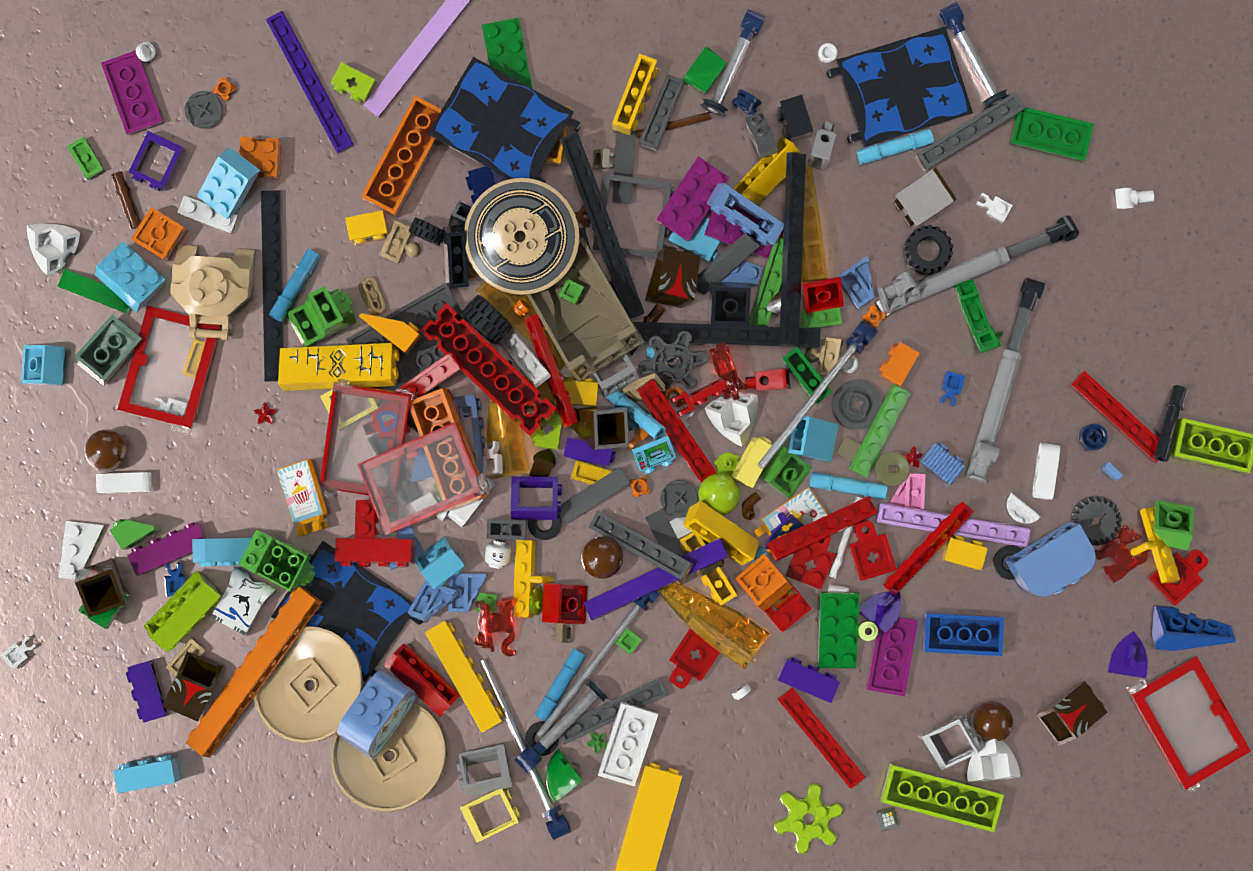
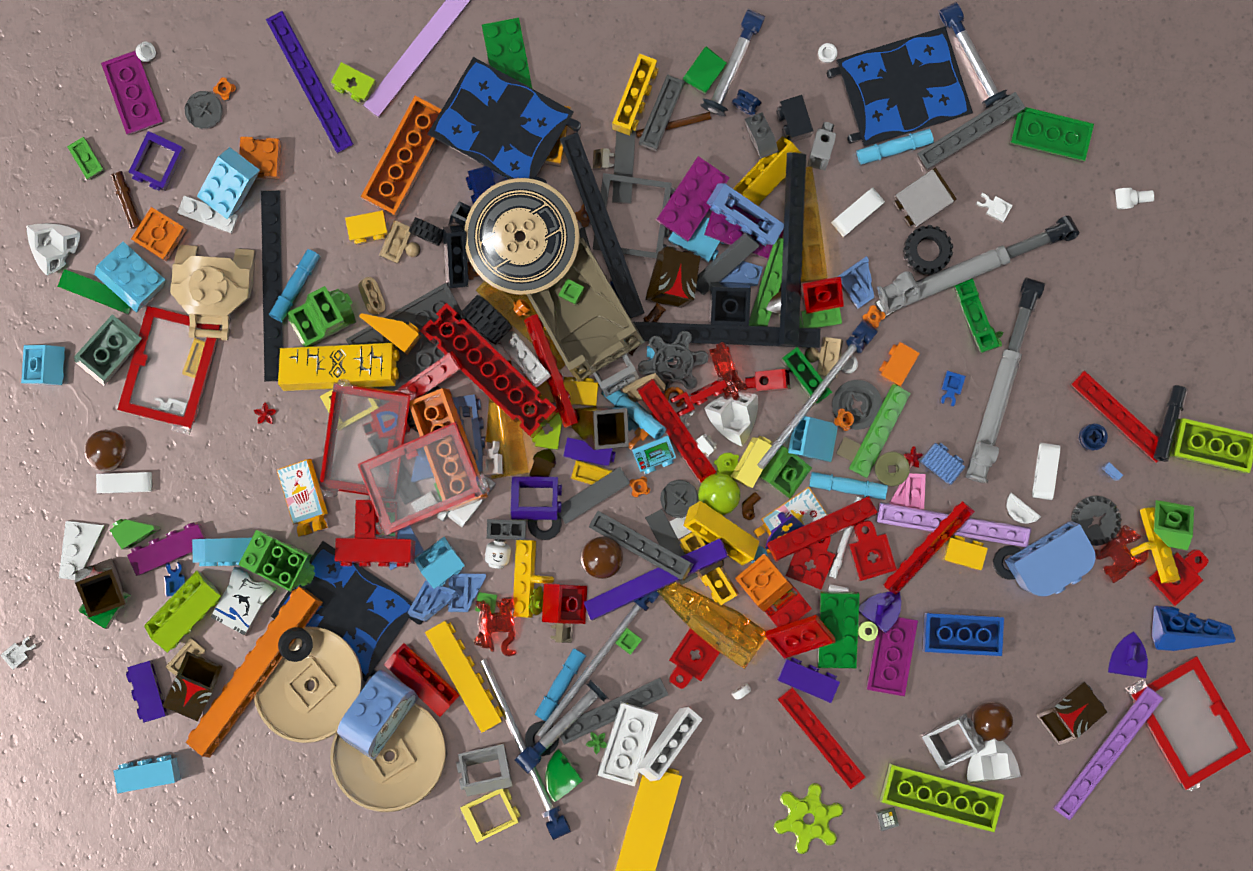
none -> black tyre [278,627,313,662]
none -> white brick [637,707,702,781]
none -> white plate [696,434,717,455]
none -> red tile [765,615,835,659]
none -> white beam [831,188,885,237]
none -> orange plate [834,409,854,431]
none -> medium lavender tile [1054,686,1163,820]

